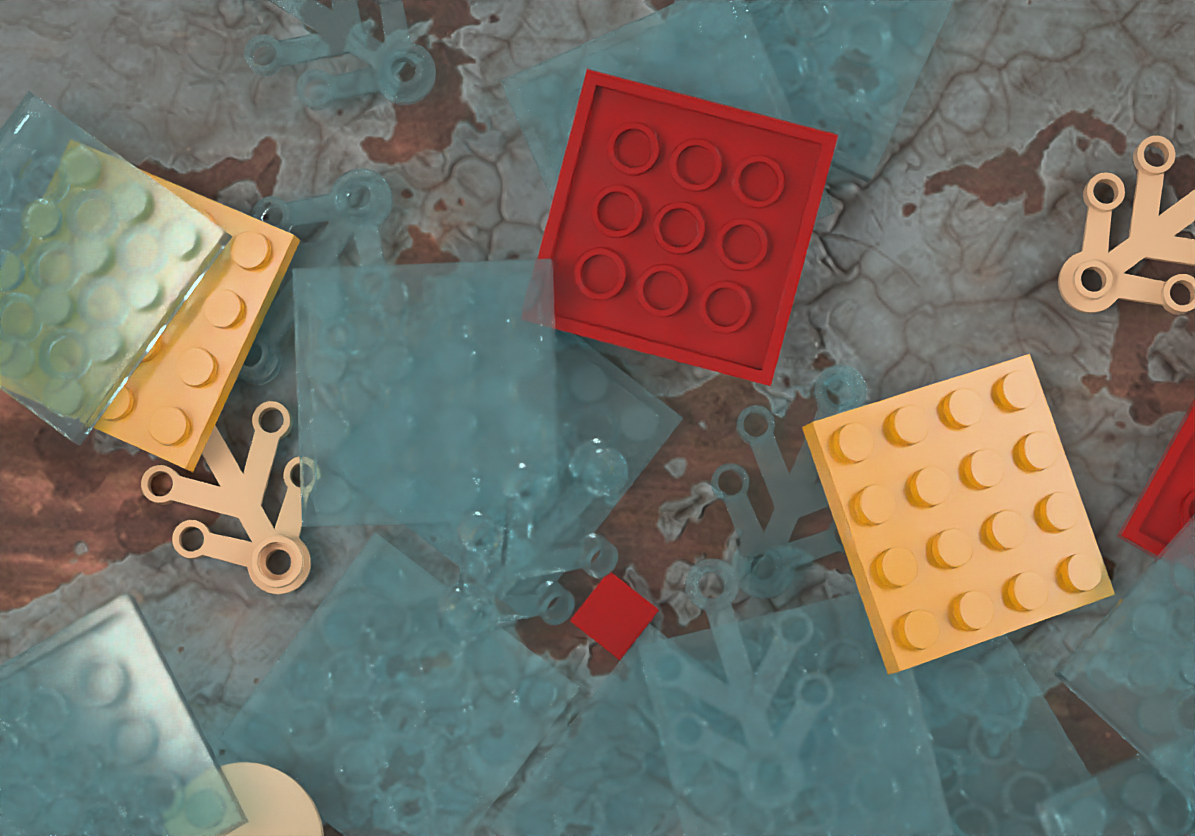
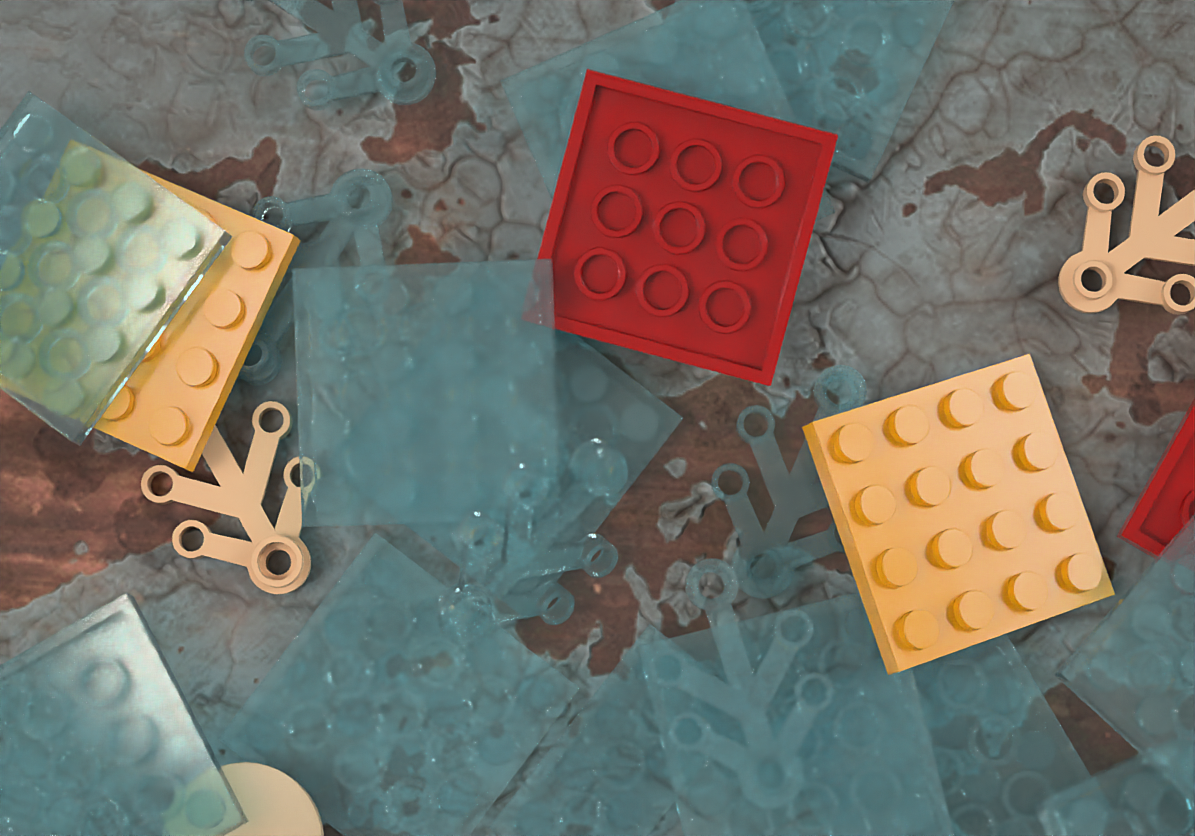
red tile [570,571,659,661] -> none

